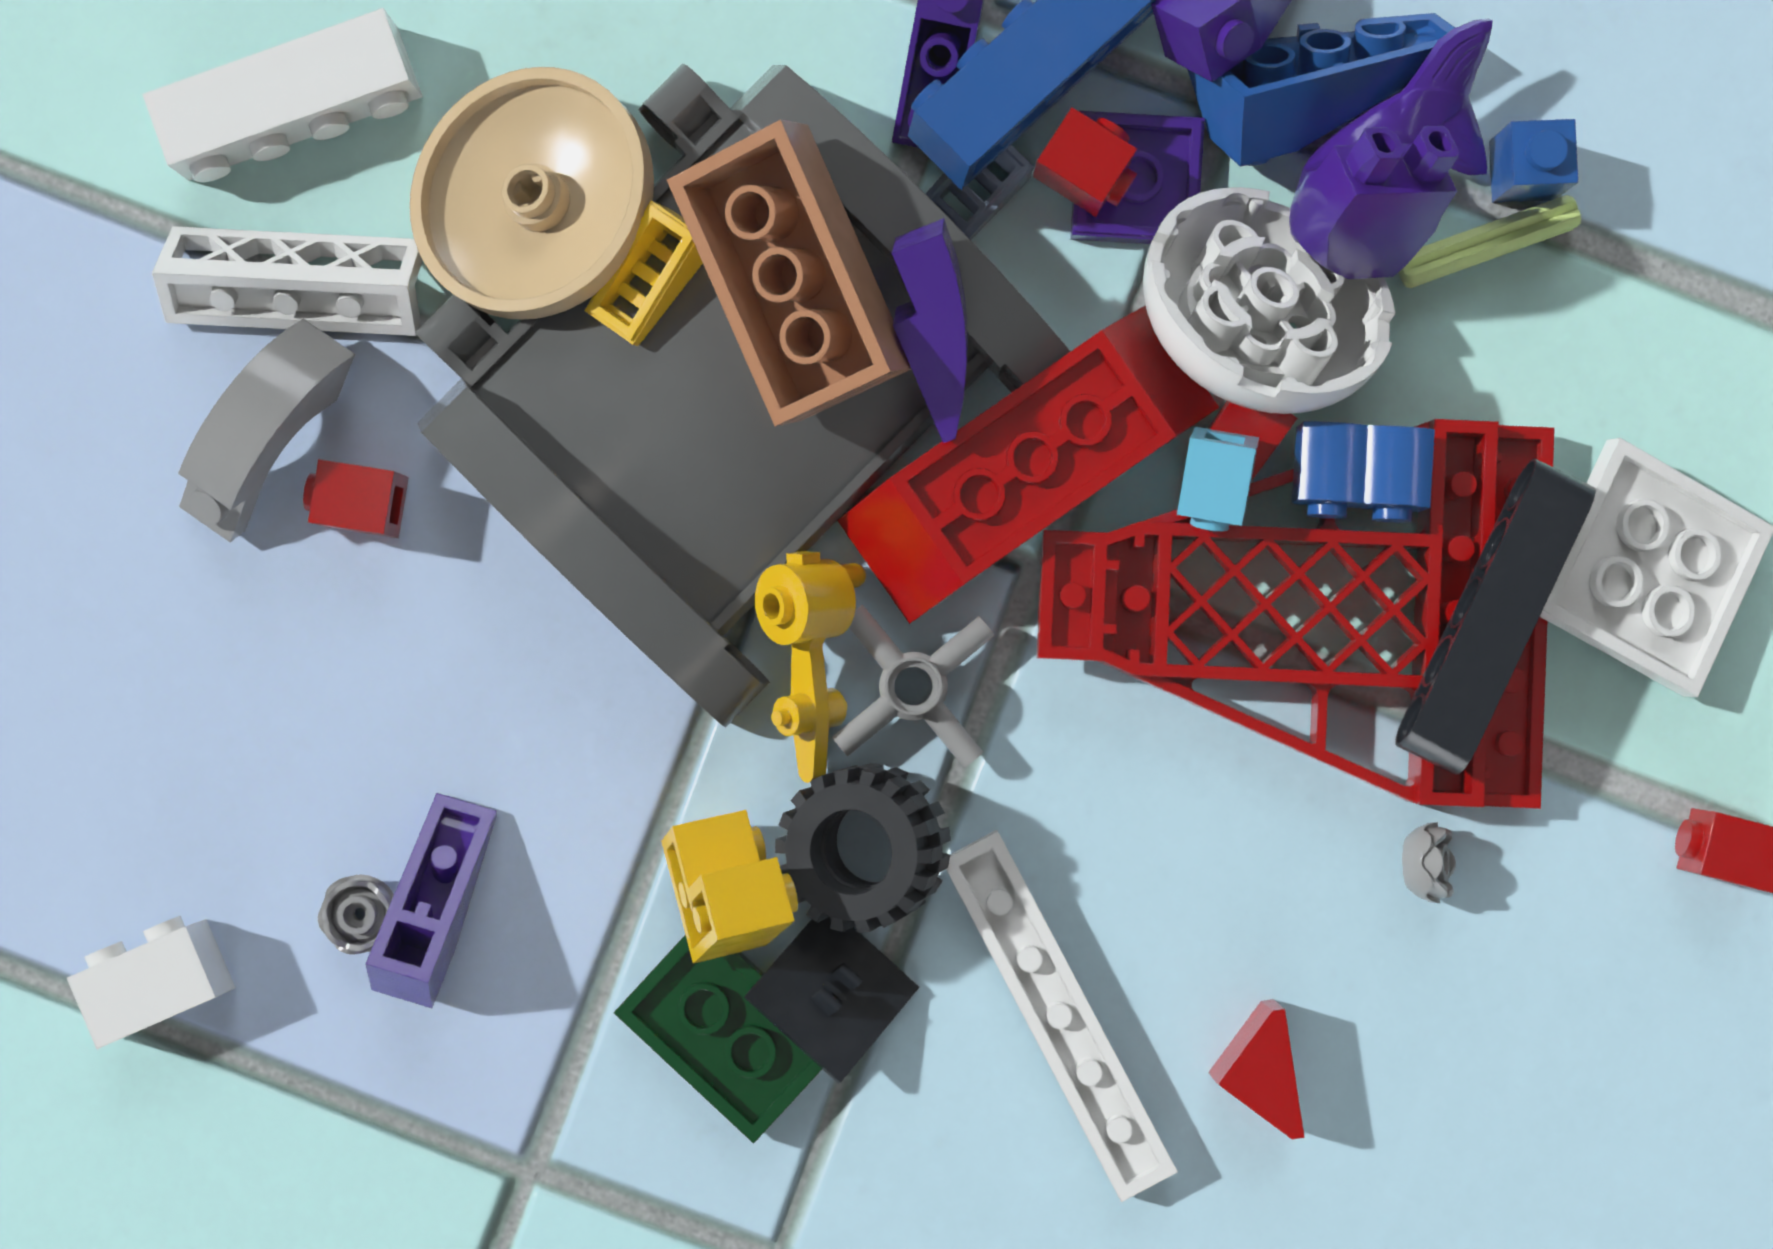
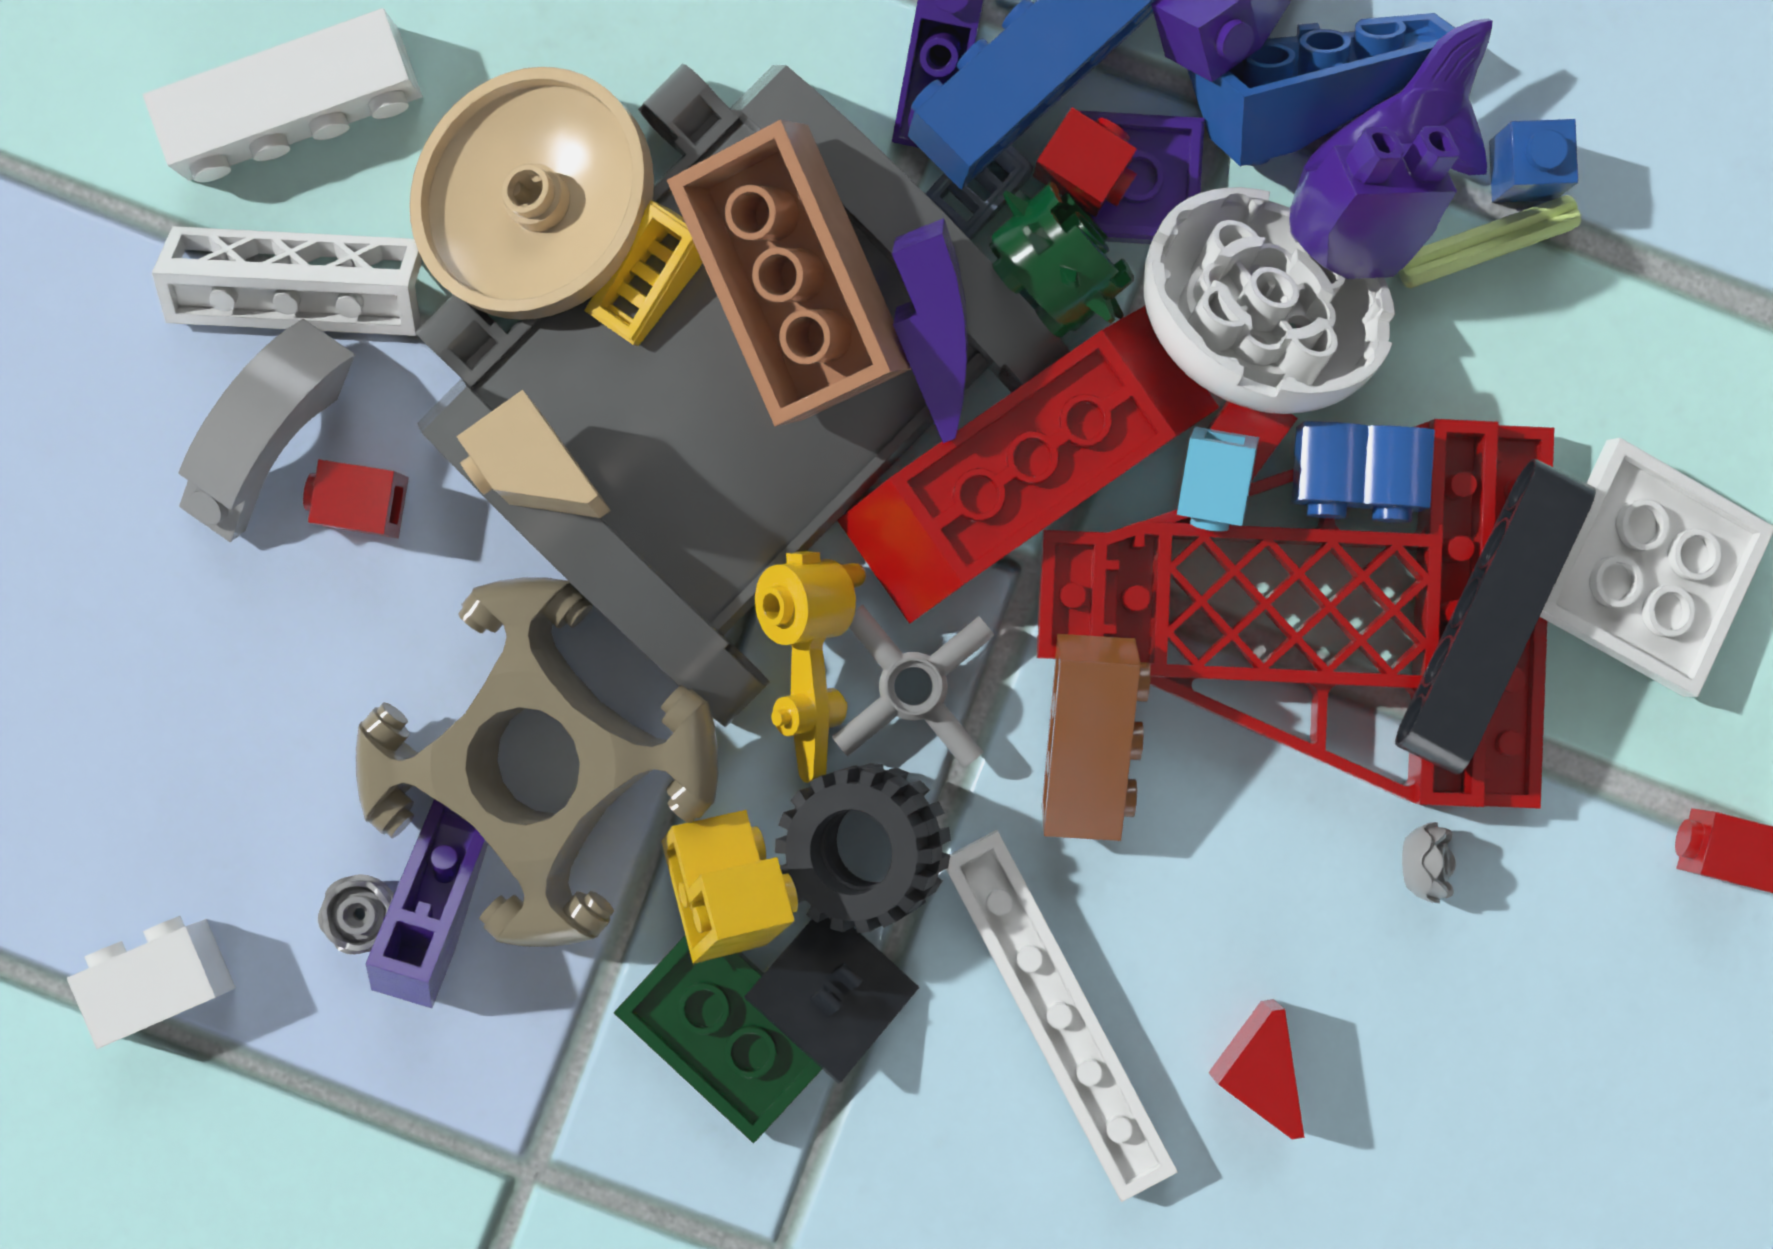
none -> dark tan piece [356,577,718,947]
none -> tan slope [456,390,611,518]
none -> dark green brick [989,181,1134,338]
none -> dark orange brick [1041,634,1150,841]

